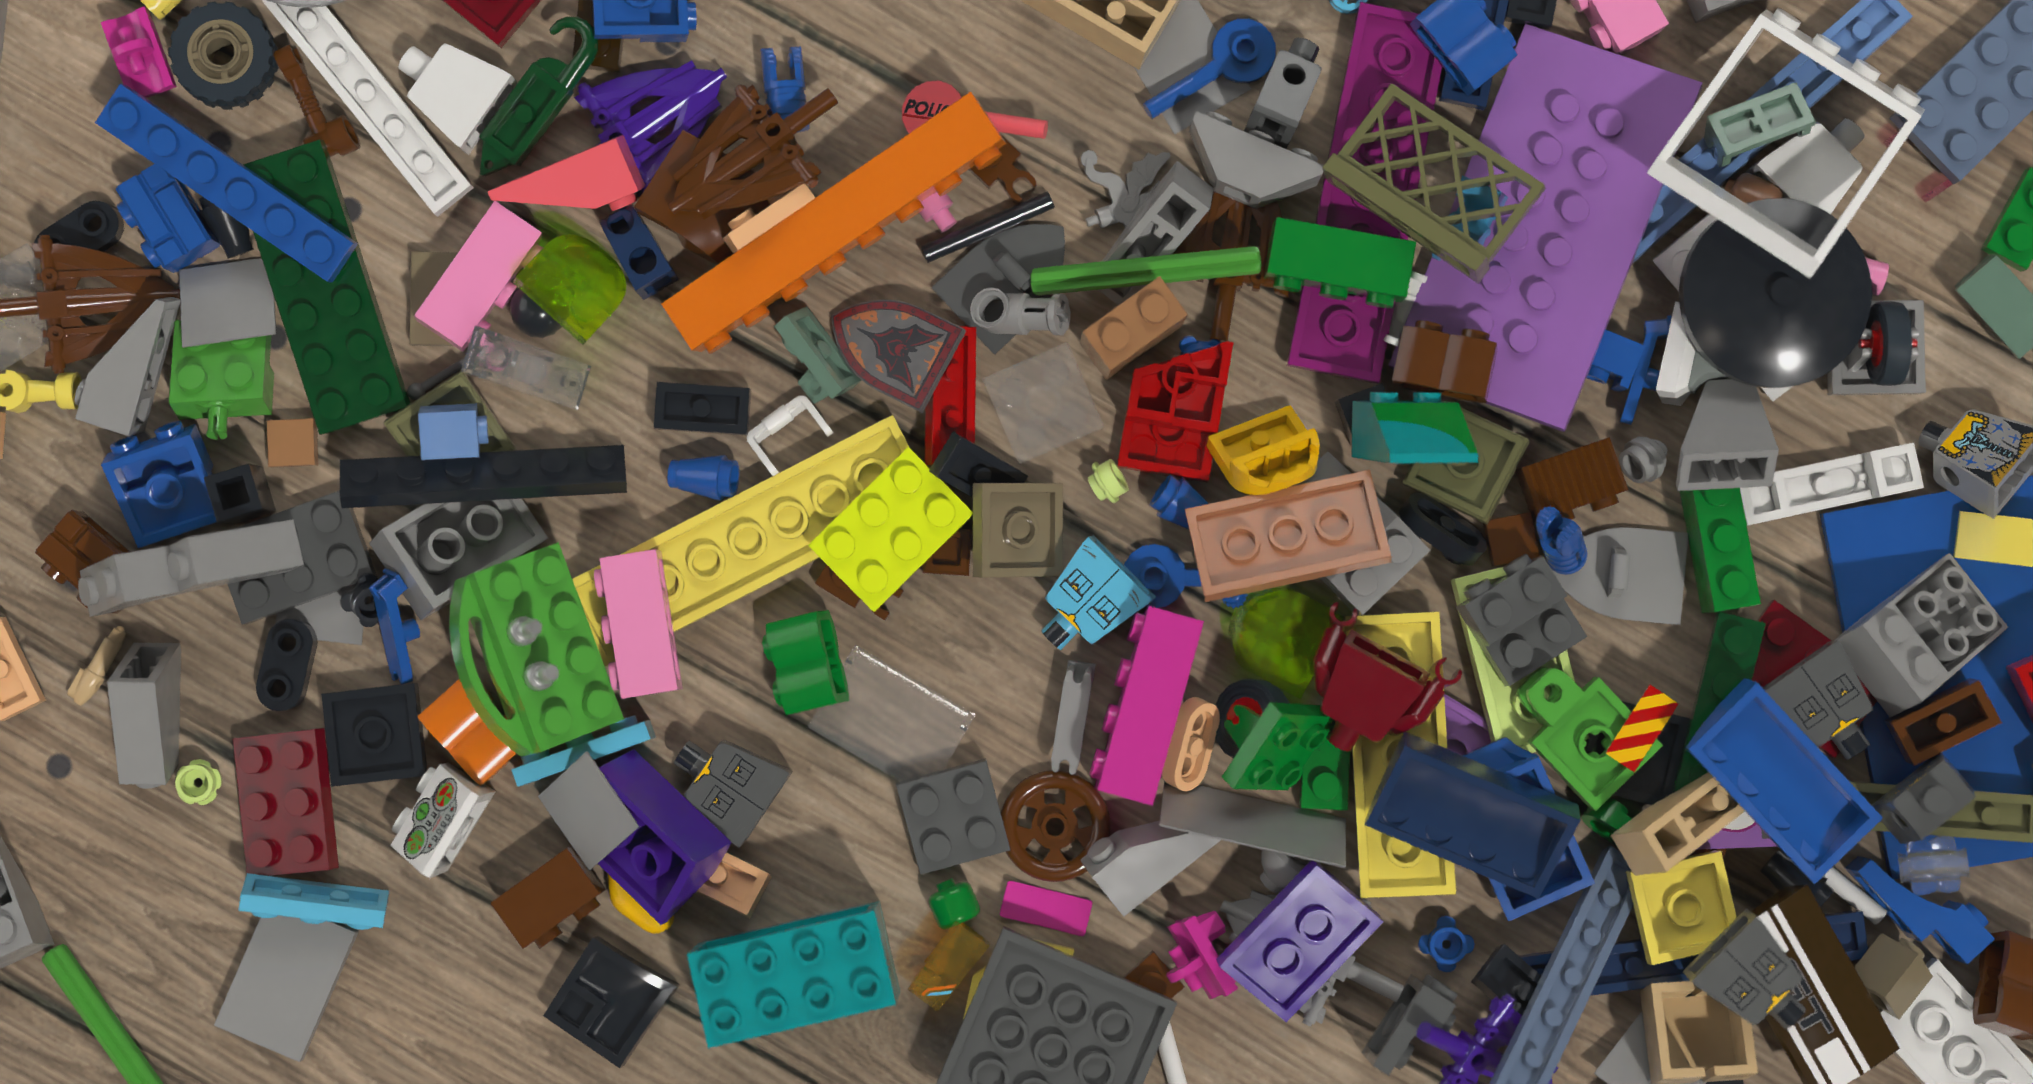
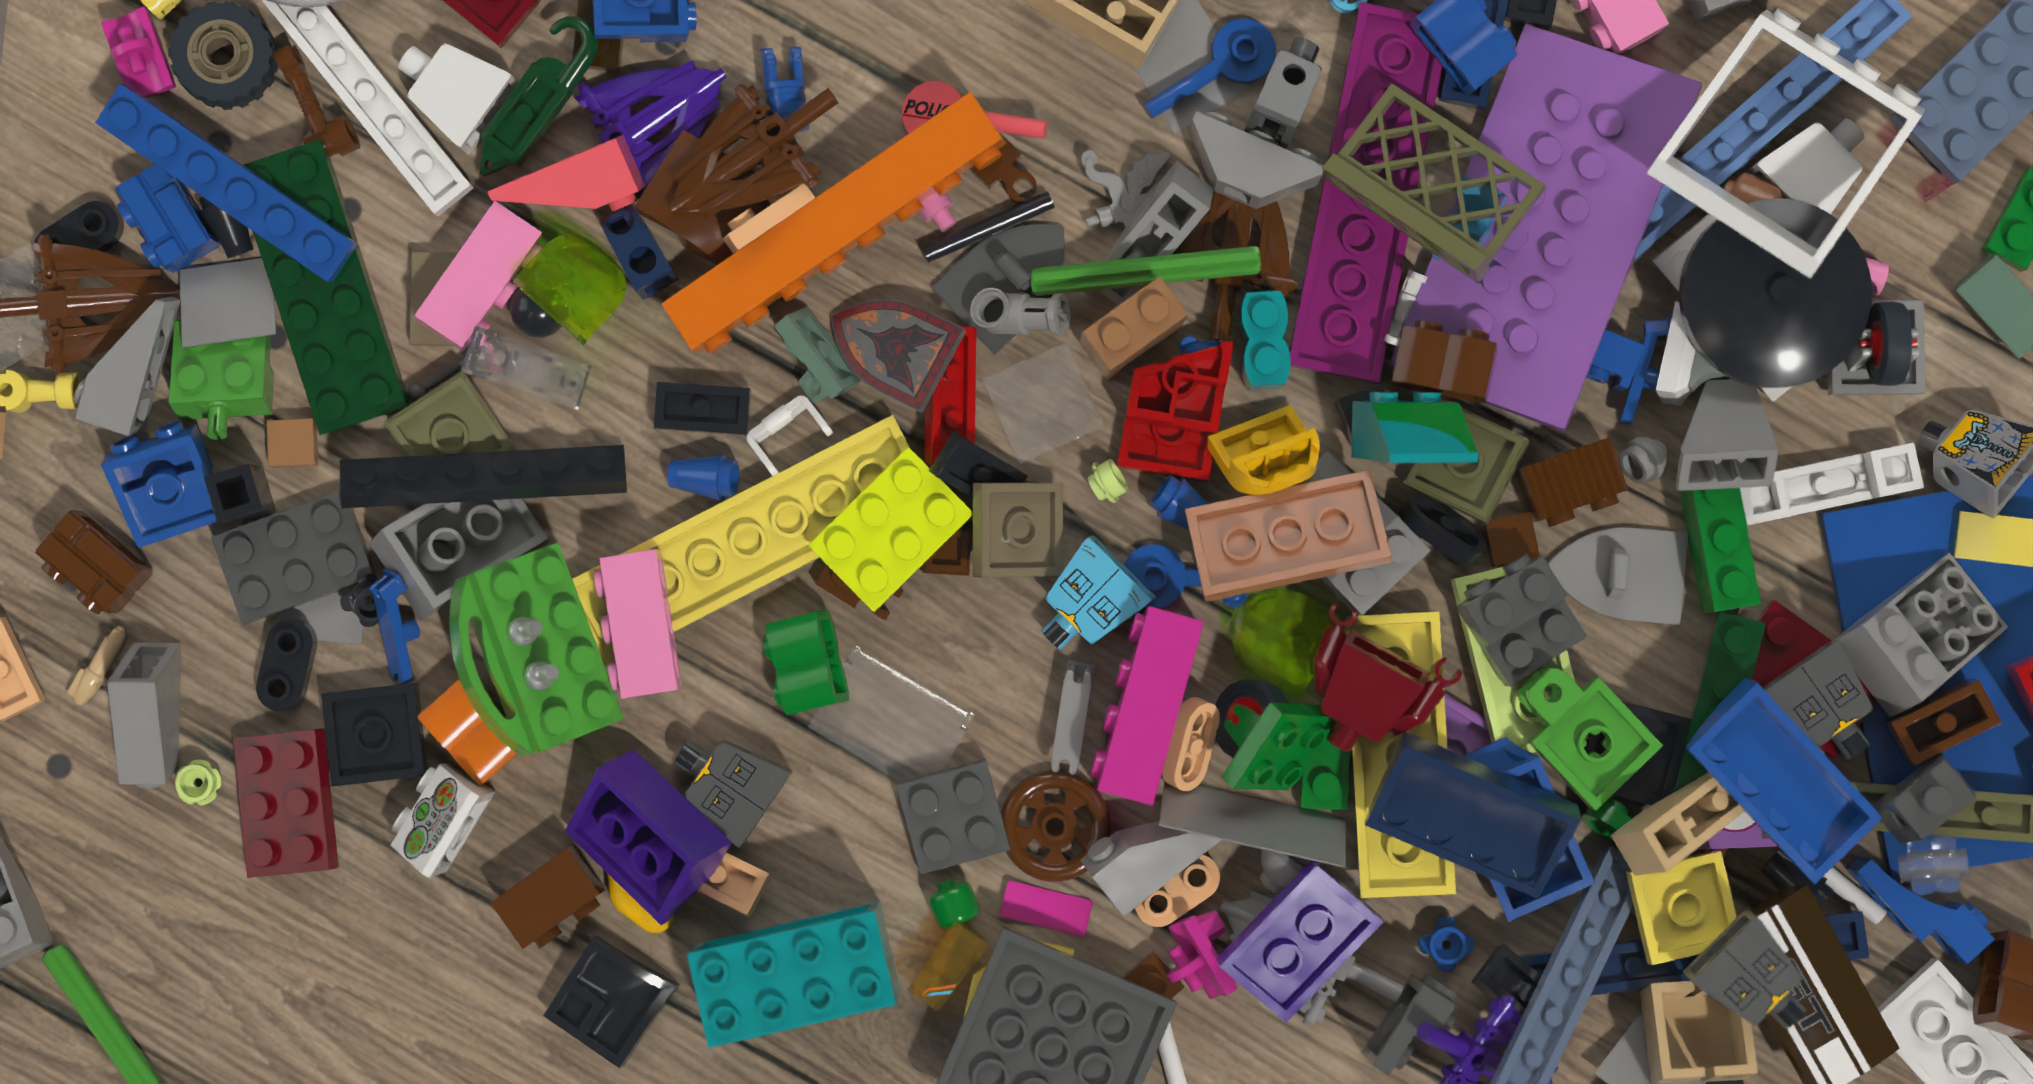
light grey arch [78,519,304,617] -> none
light grey tile [214,916,359,1062] -> none
medium azure plate [239,873,389,930] -> none
medium blue brick [418,403,489,460] -> none
medium azure plate [511,715,656,787] -> none
light grey piece [538,751,639,871] -> none
green brick [1263,217,1416,308] -> none
blue hinge [1536,506,1588,575] -> none
sticker [1605,684,1679,772] -> none
sand green hinge [1704,82,1816,167] -> none
dark tan brick [1854,933,1933,1019] -> none
none -> light nougat plate [1135,854,1220,927]
none -> teal brick [1237,291,1291,391]

